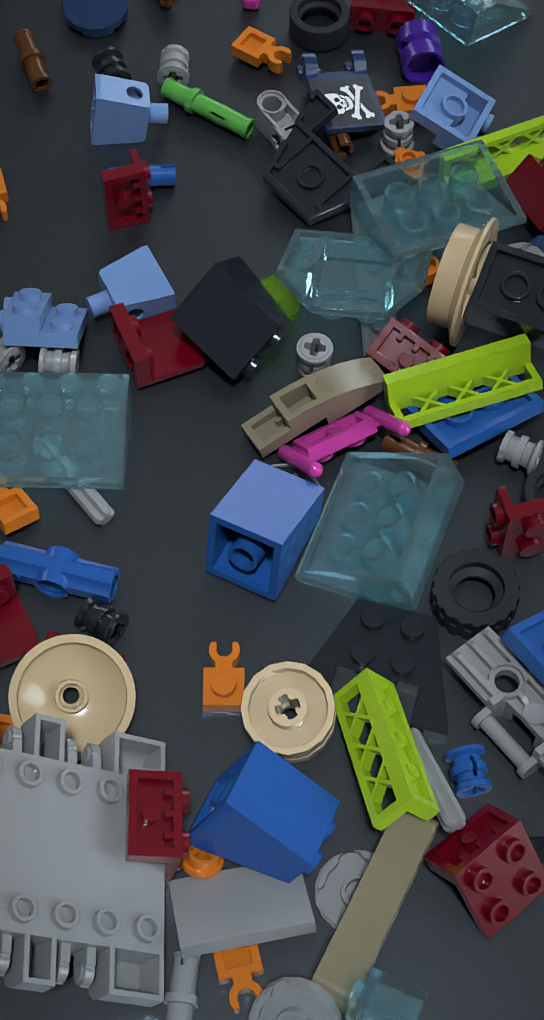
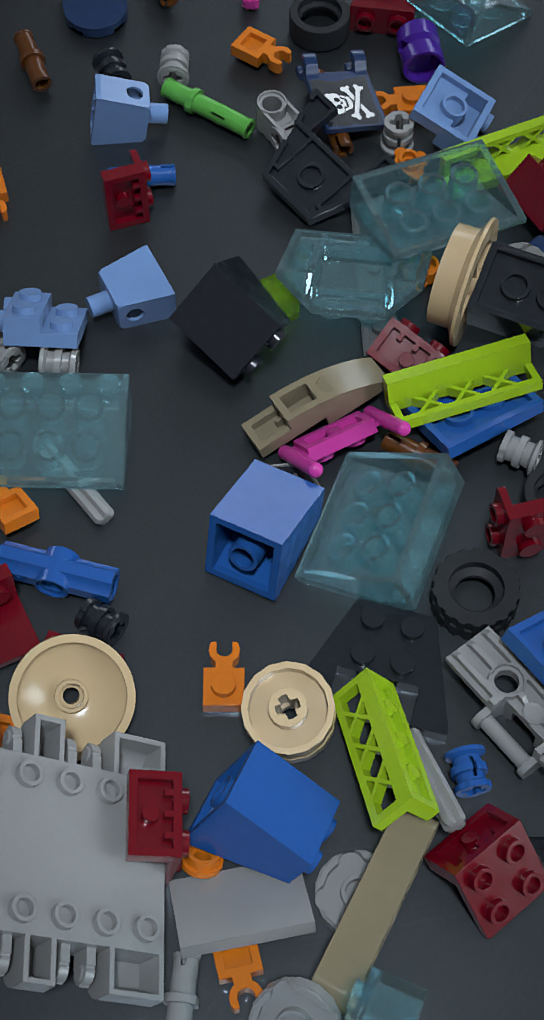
dark red bracket [109,302,206,388] -> none
light grey bush [297,333,333,377] -> none

